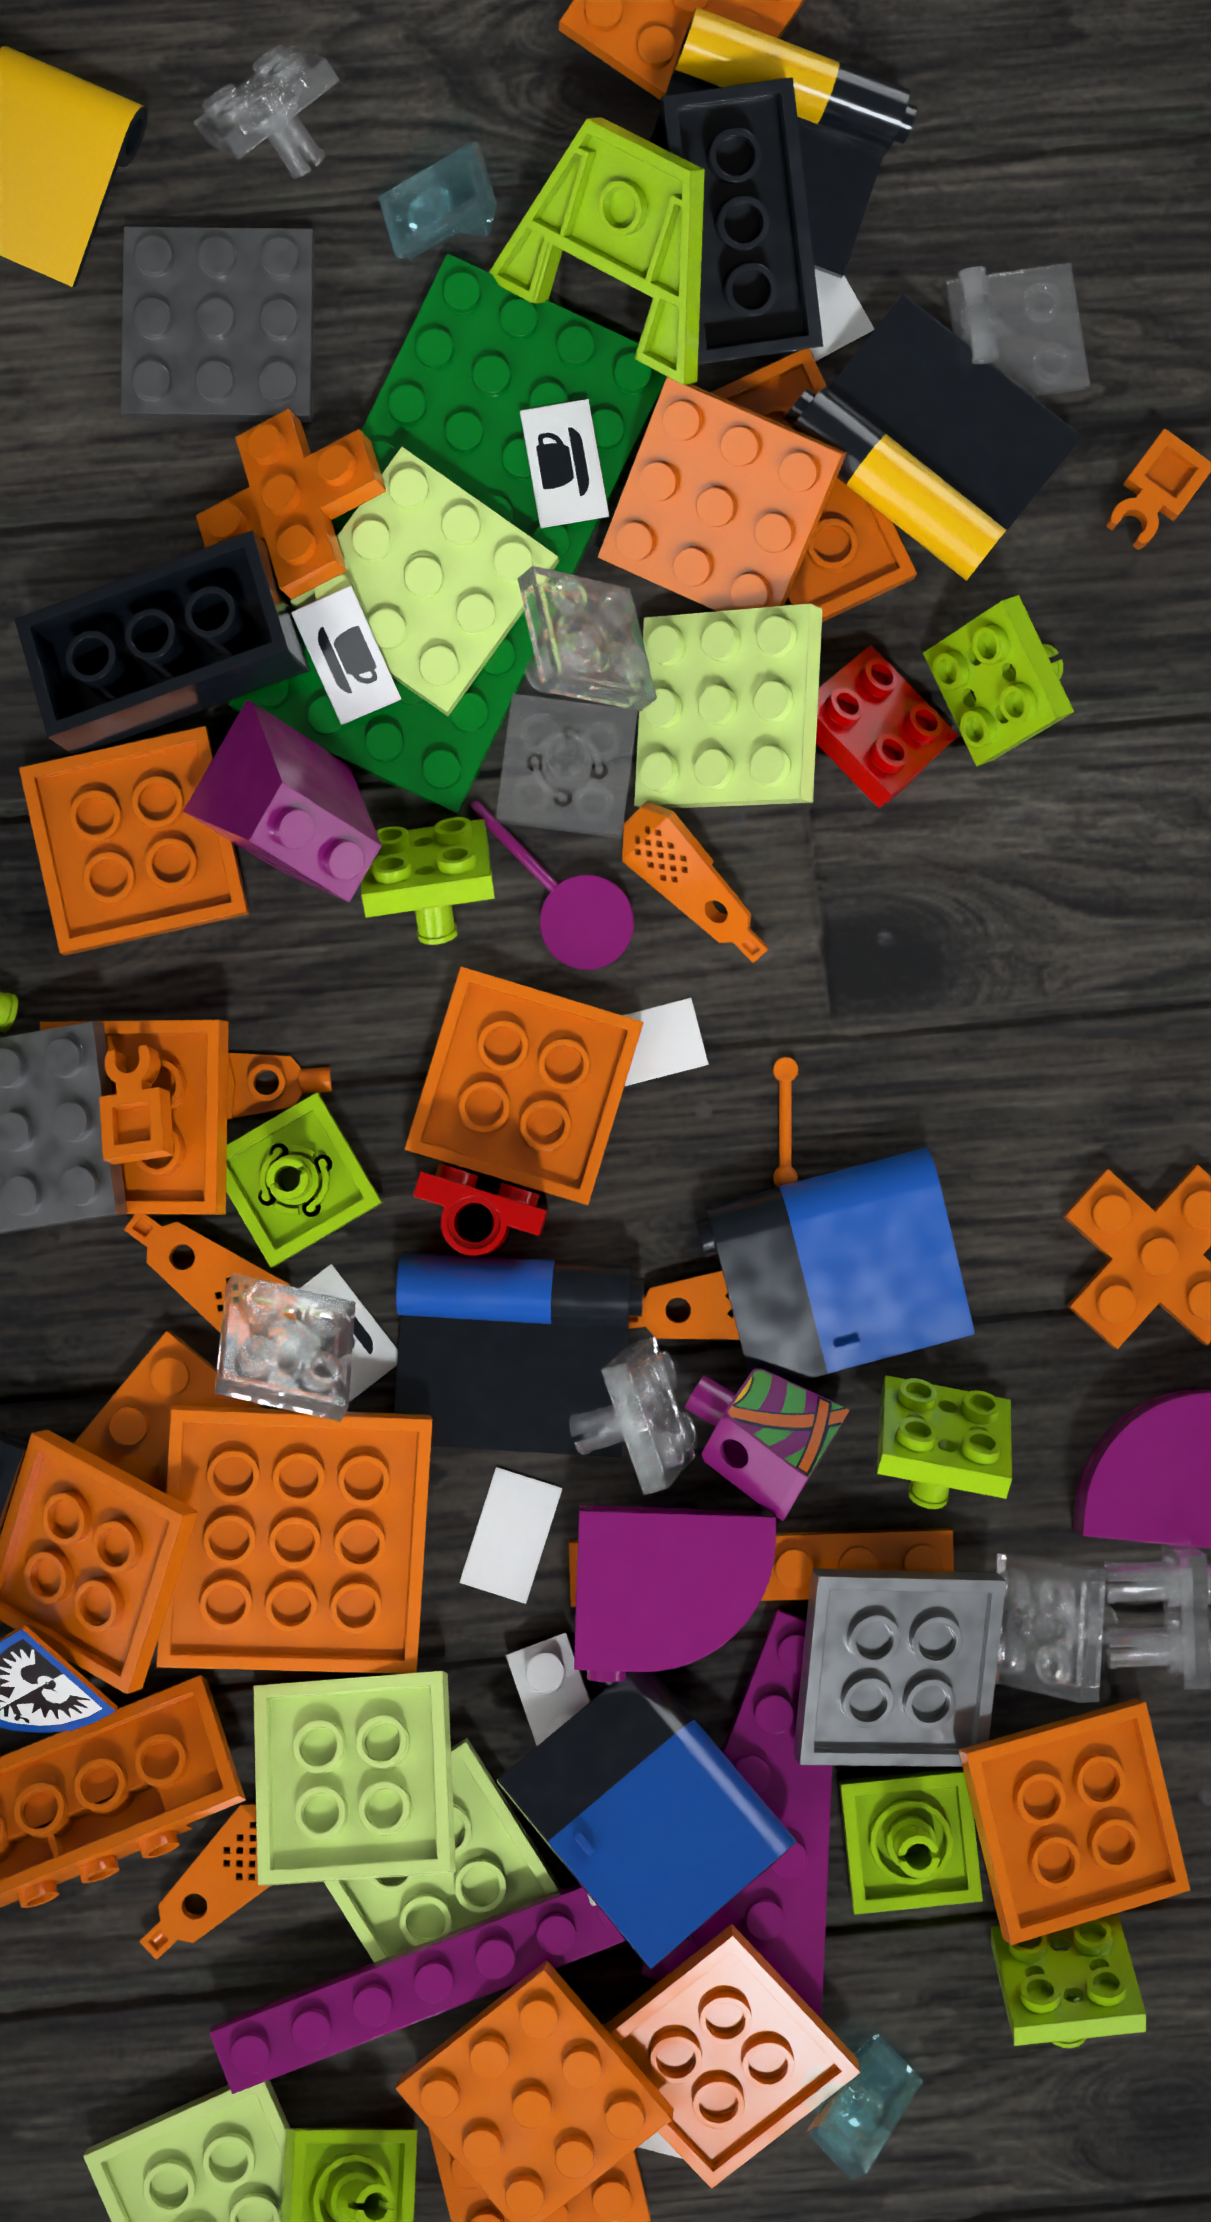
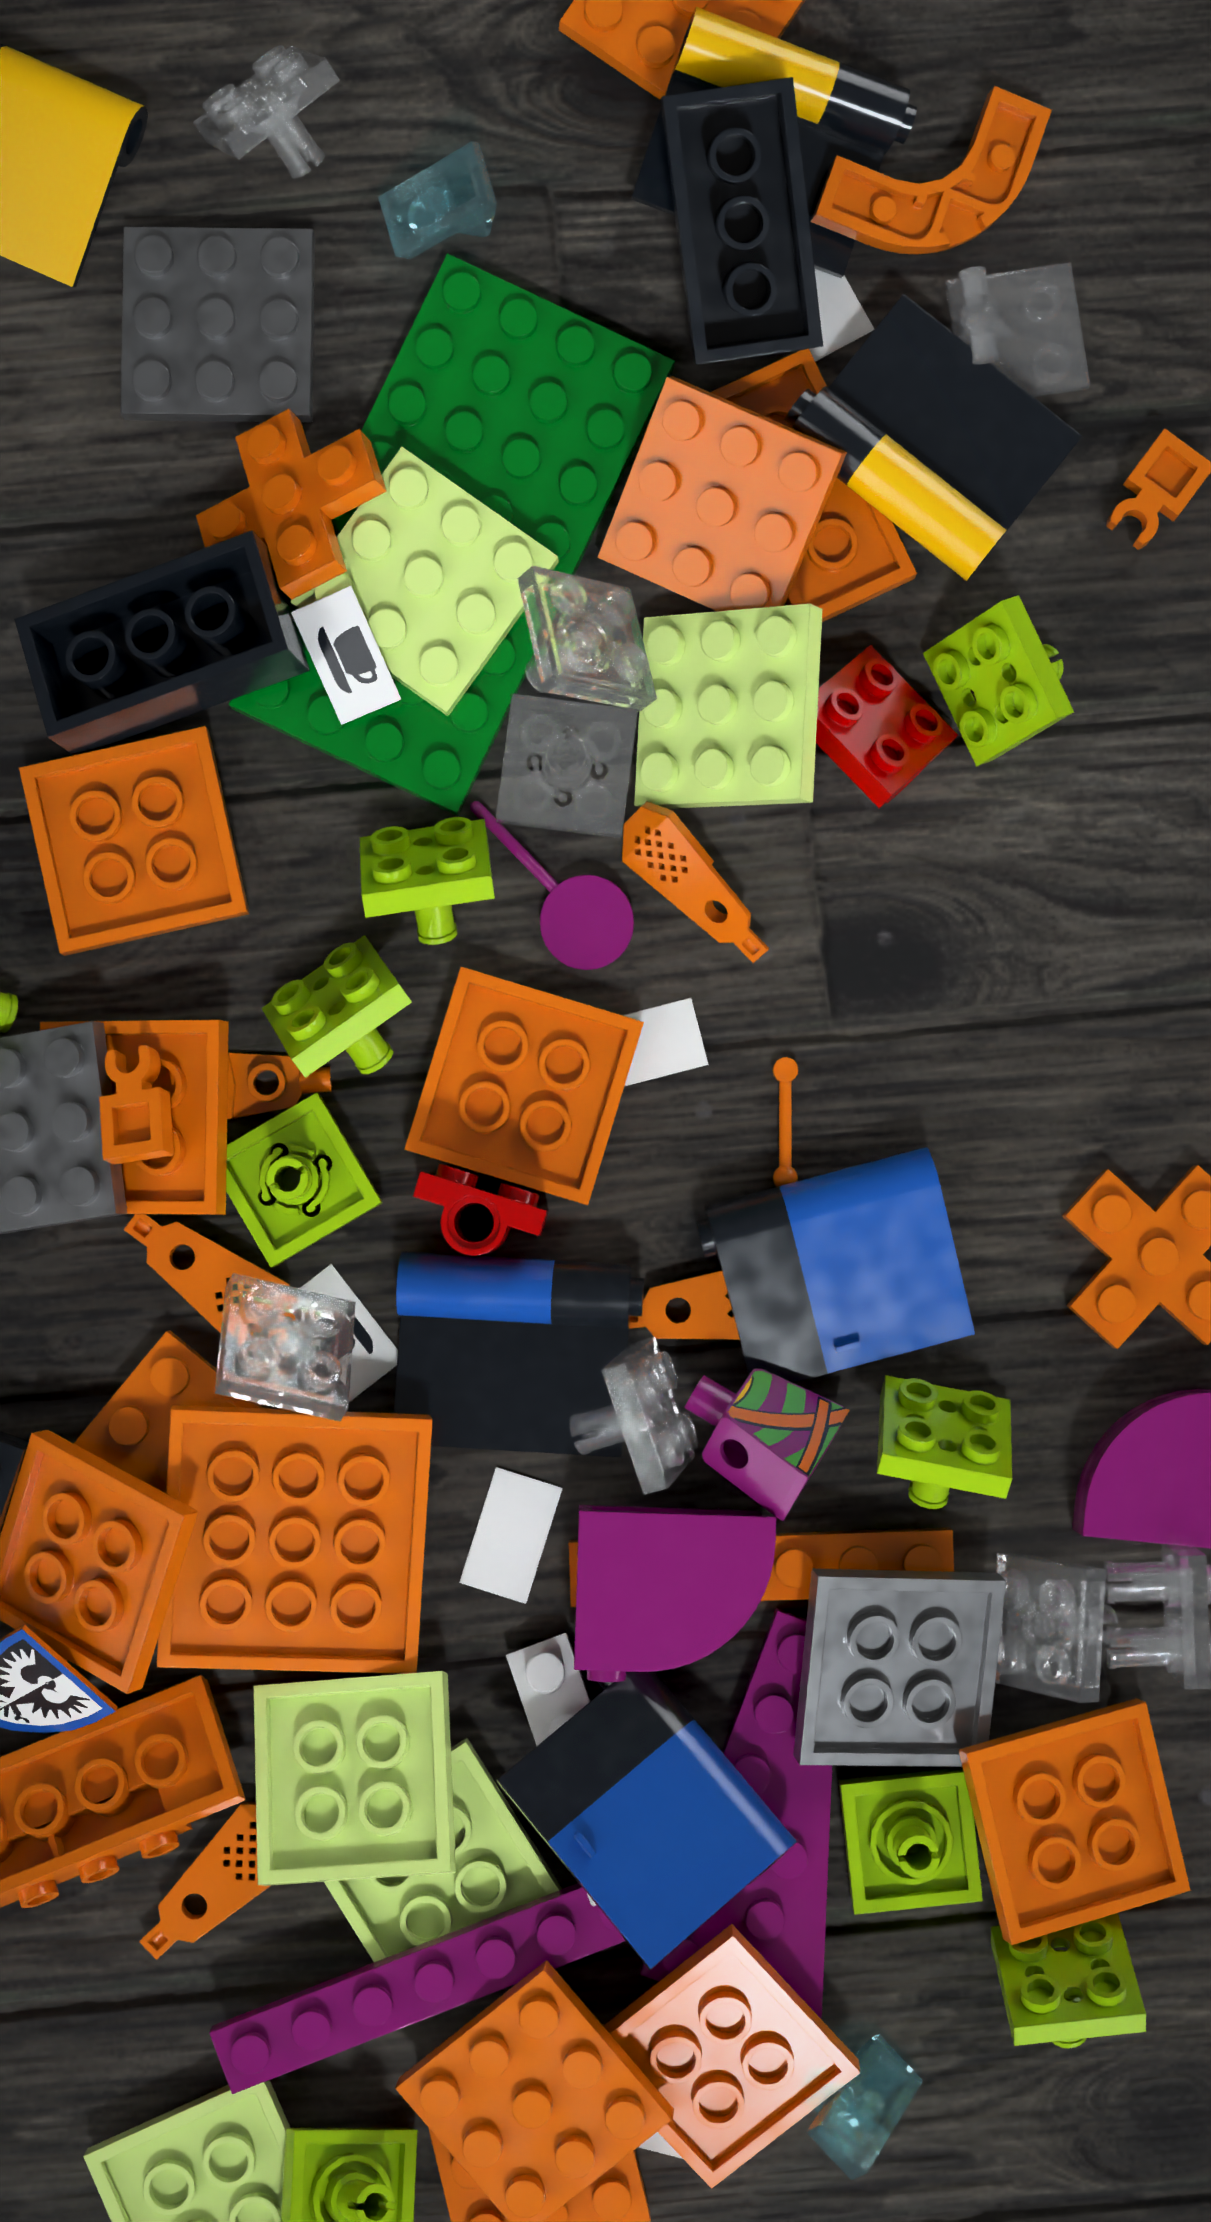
magenta slope [183,700,382,902] -> none
lime wing [489,117,705,385] -> none
white sticker [520,399,609,528] -> none
none -> lime plate [261,935,412,1078]
none -> orange plate [810,86,1052,254]

